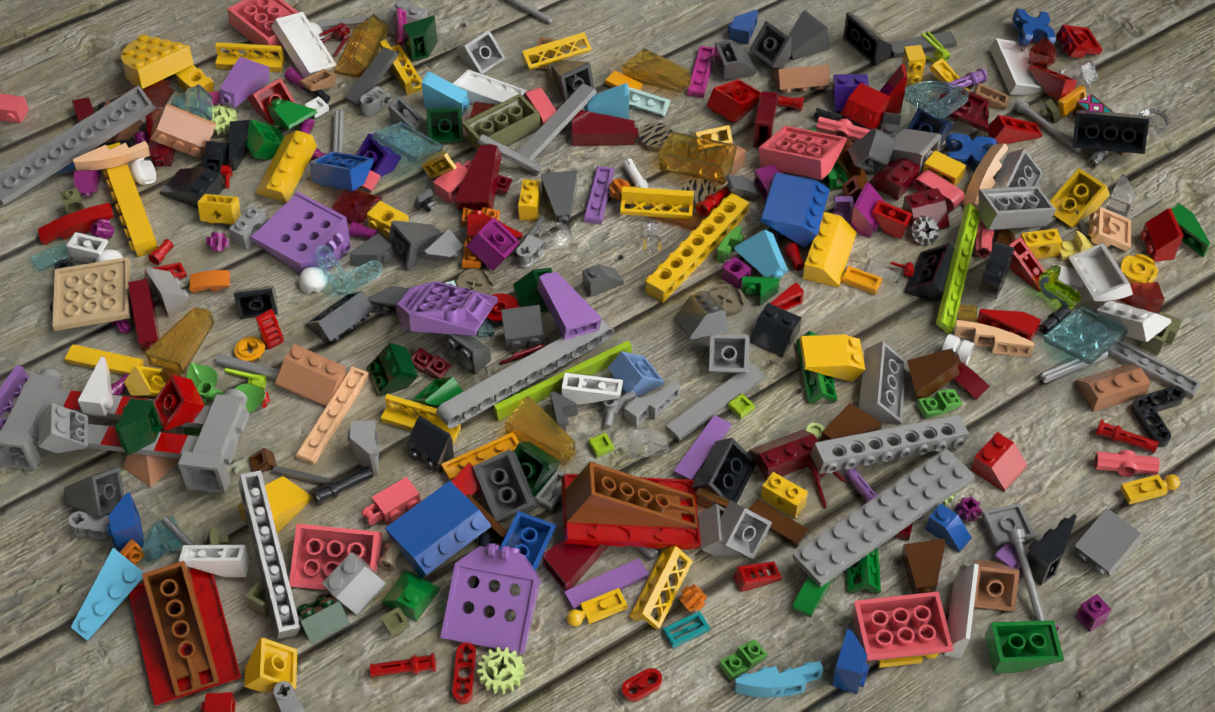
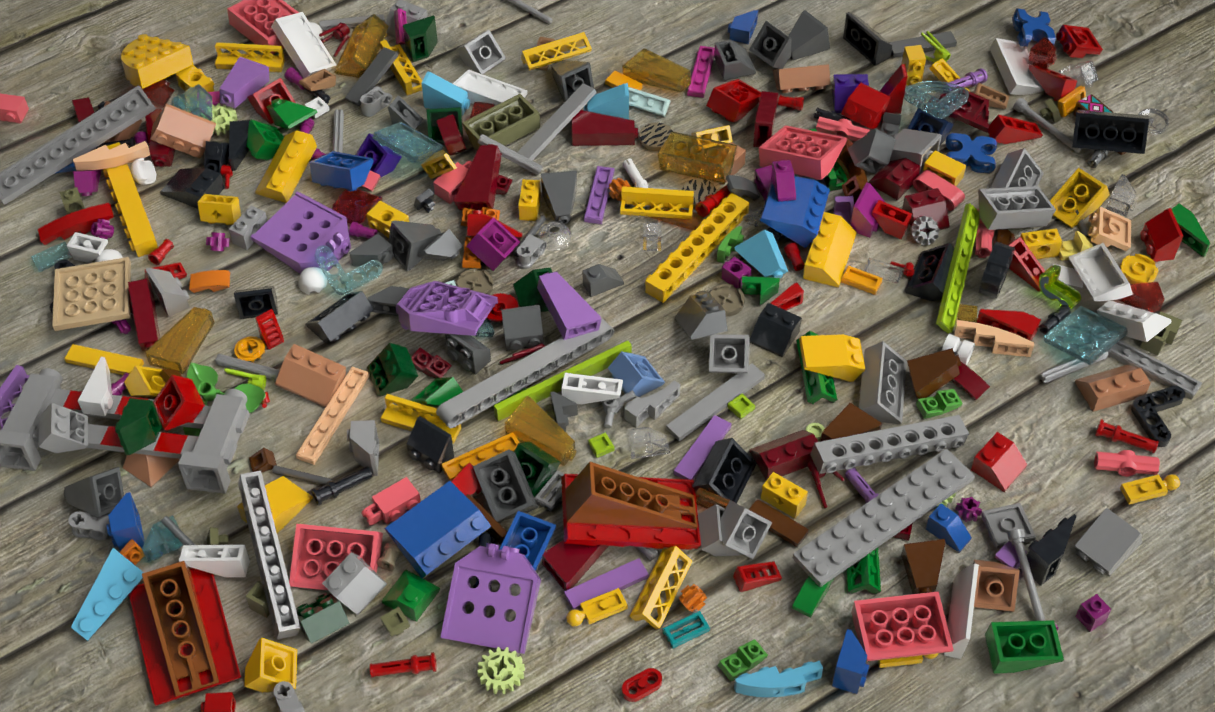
red beam [452,642,477,705] -> none
coral beam [524,87,556,127] -> none
light nougat slope [962,143,1008,207] -> none
none -> dark red slope [436,114,466,156]
none -> magenta slope [771,160,796,202]

